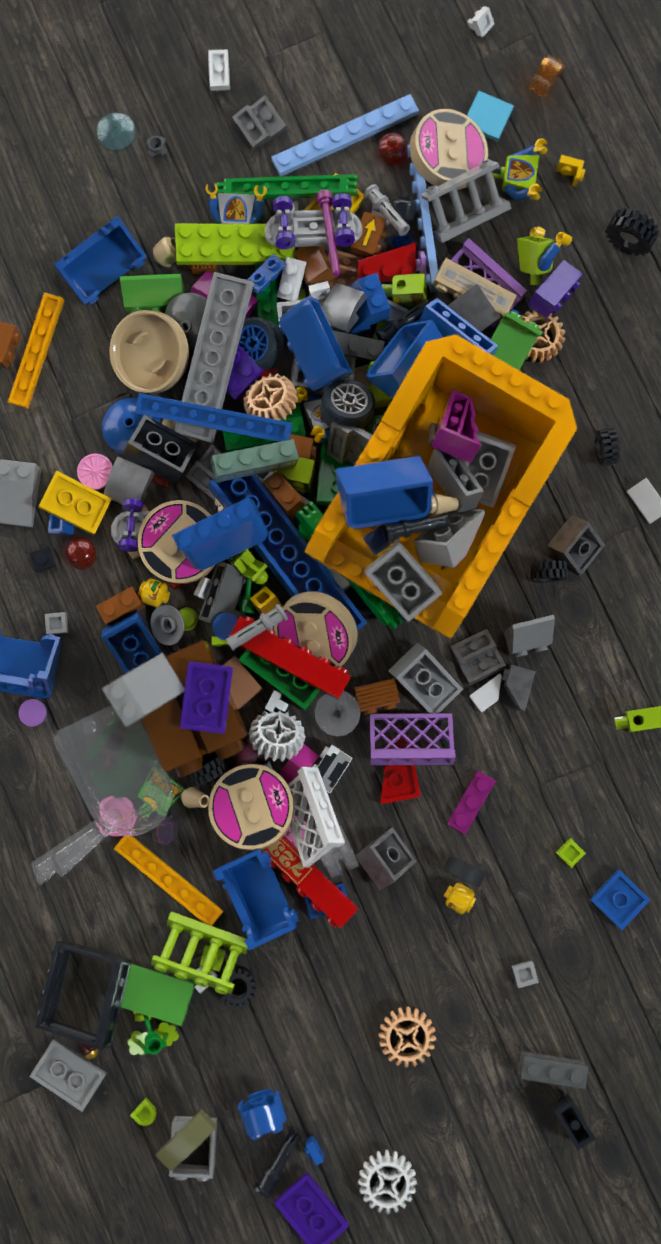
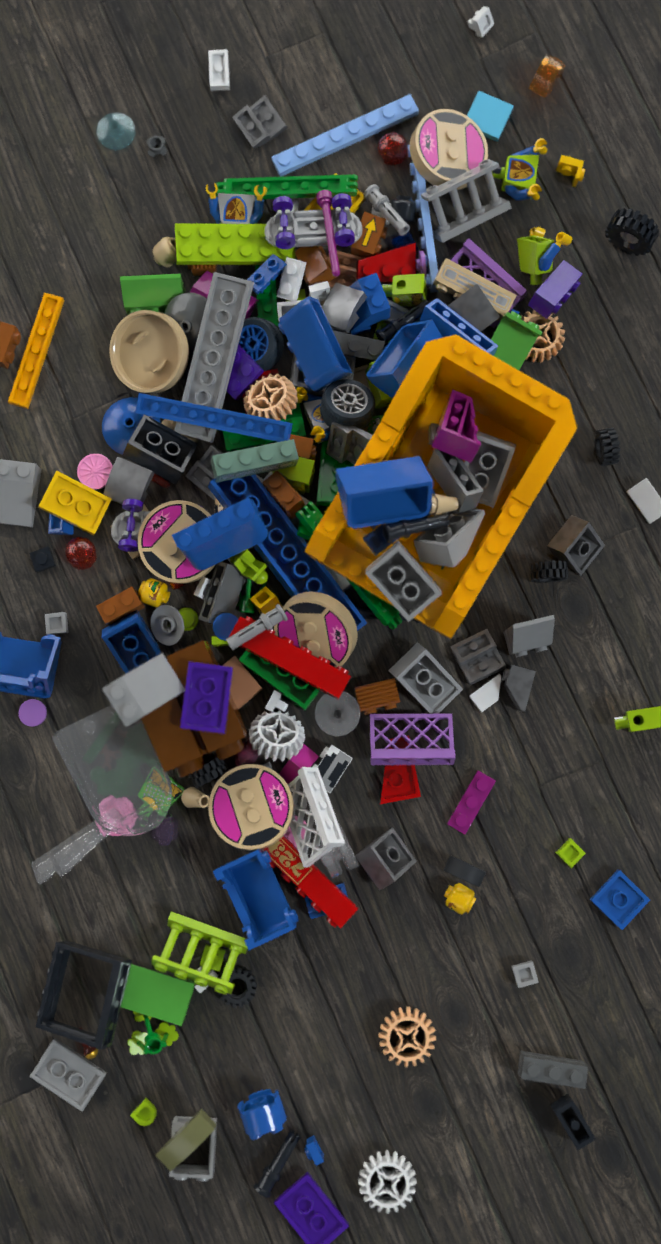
blue windscreen [52,216,147,305] -> none
light orange tile [114,832,224,926] -> none

